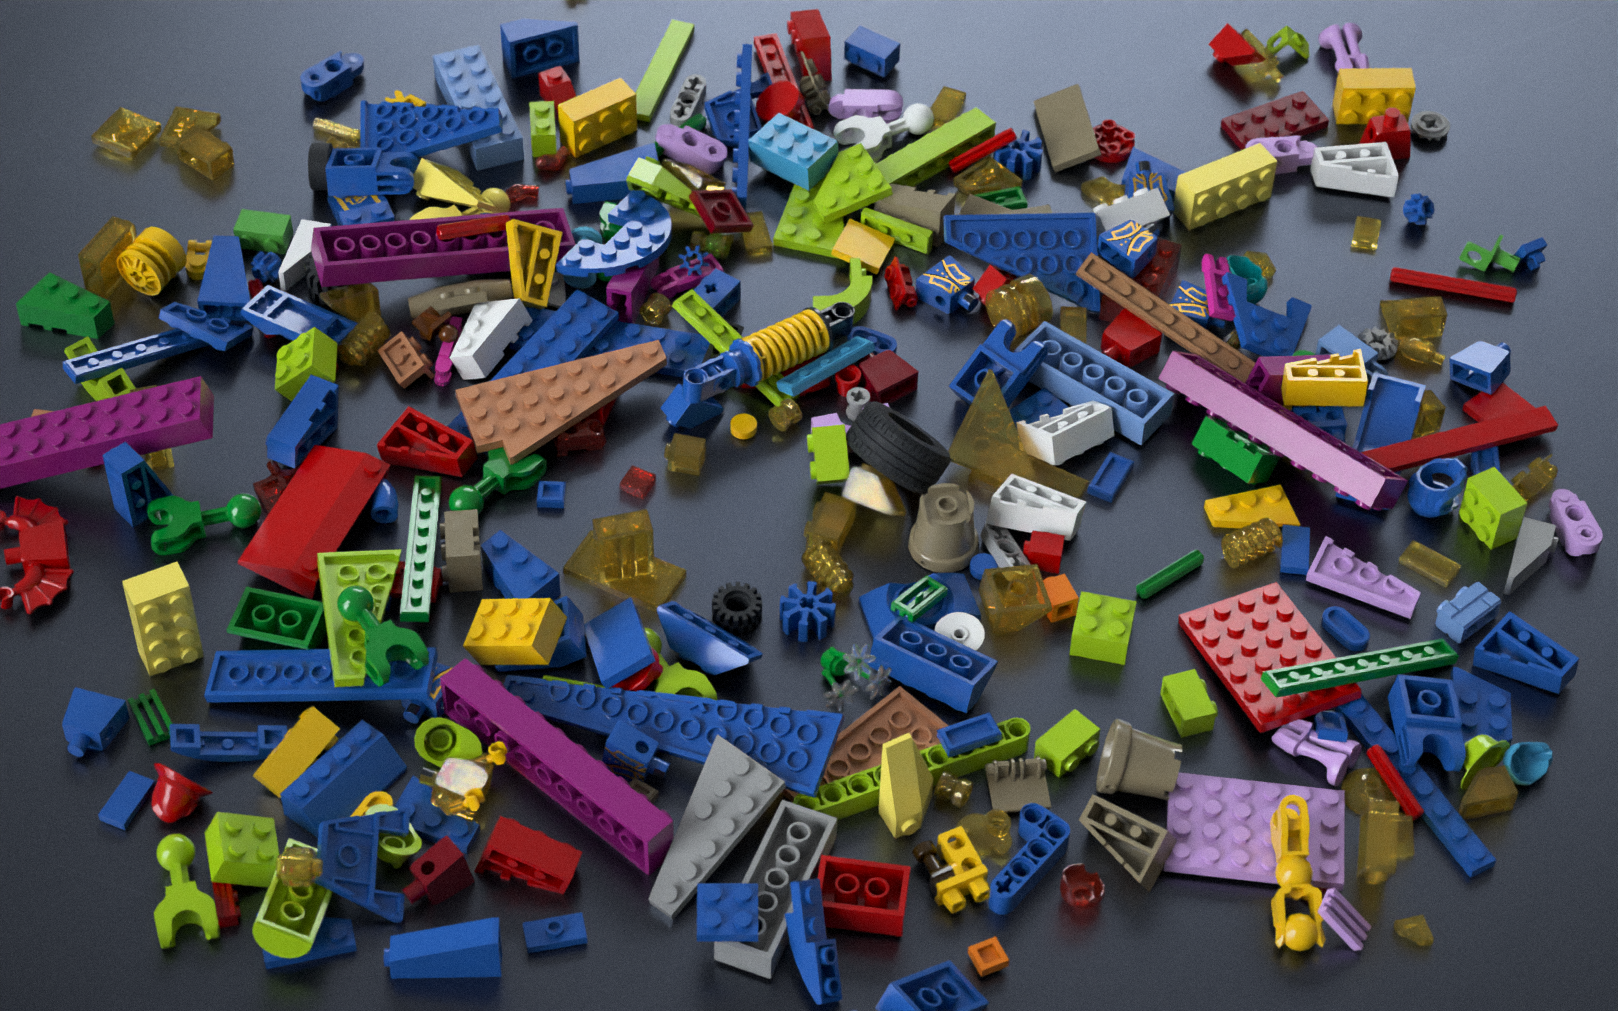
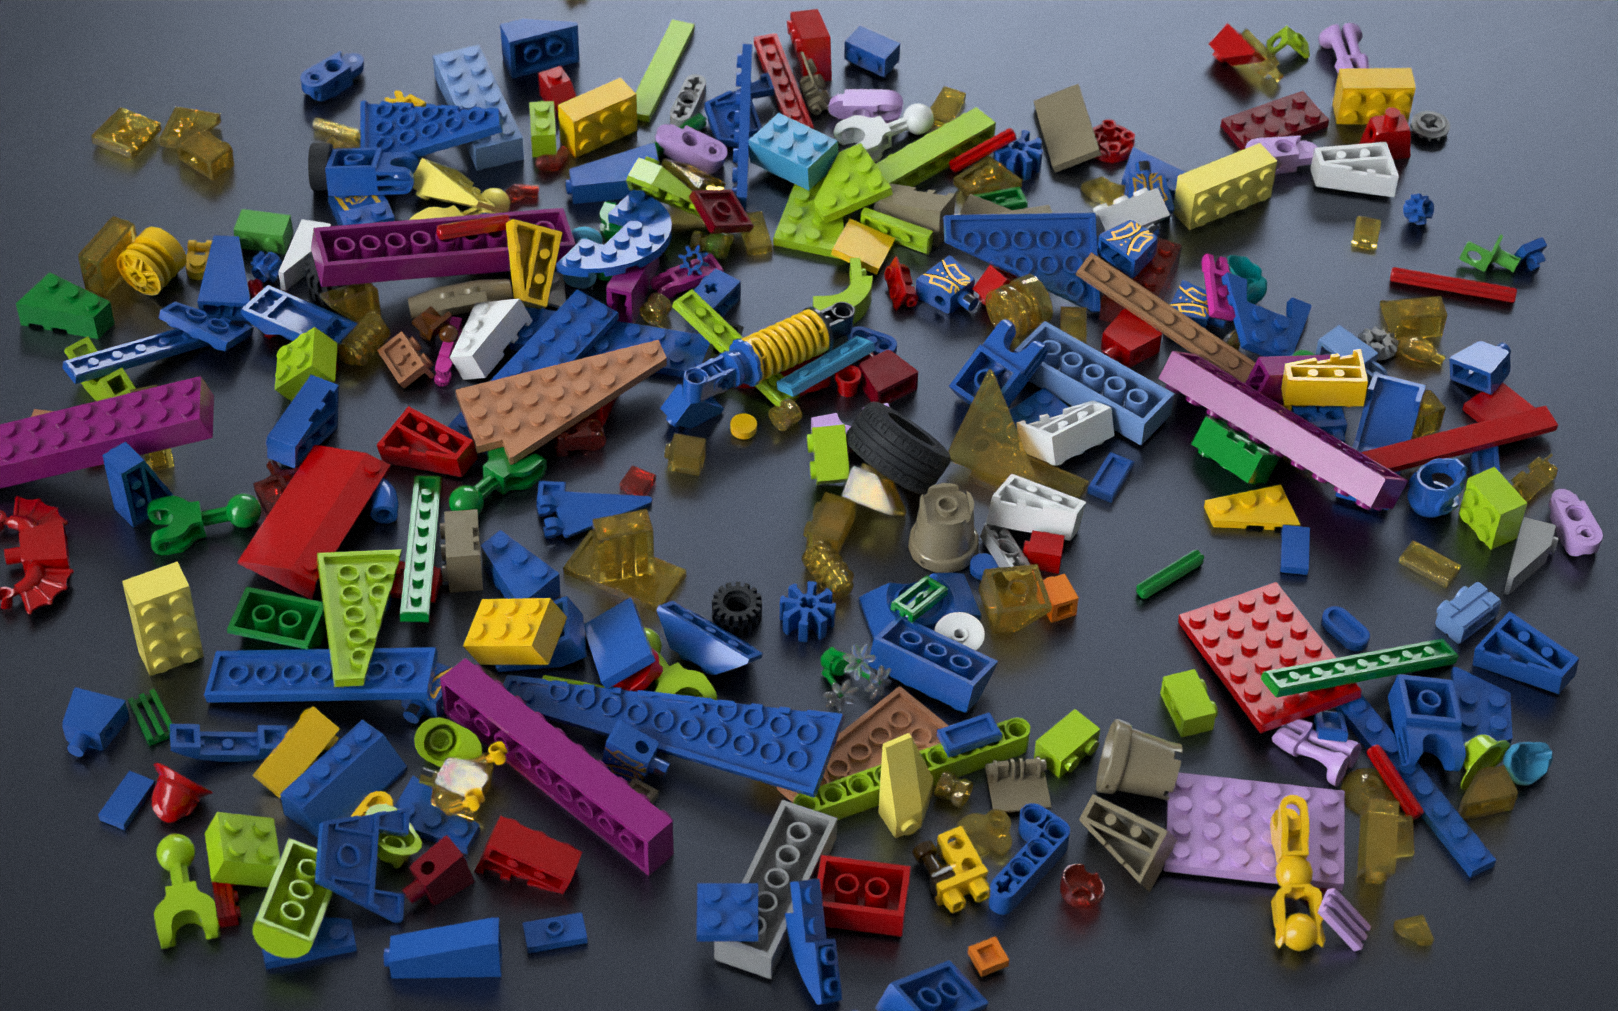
clear yellow head [276,847,323,887] -> none
green piece [337,585,429,687] -> none
light grey wing [649,734,786,920] -> none
red tile [755,81,805,124] -> none
light grey bush [846,387,870,422] -> none
lime brick [1069,591,1137,665] -> none
clear yellow piece [1221,518,1283,569] -> none
clear yellow tile [1243,251,1277,277] -> none
lavender wing [1306,536,1421,619] -> none
none -> blue flag [536,491,652,539]

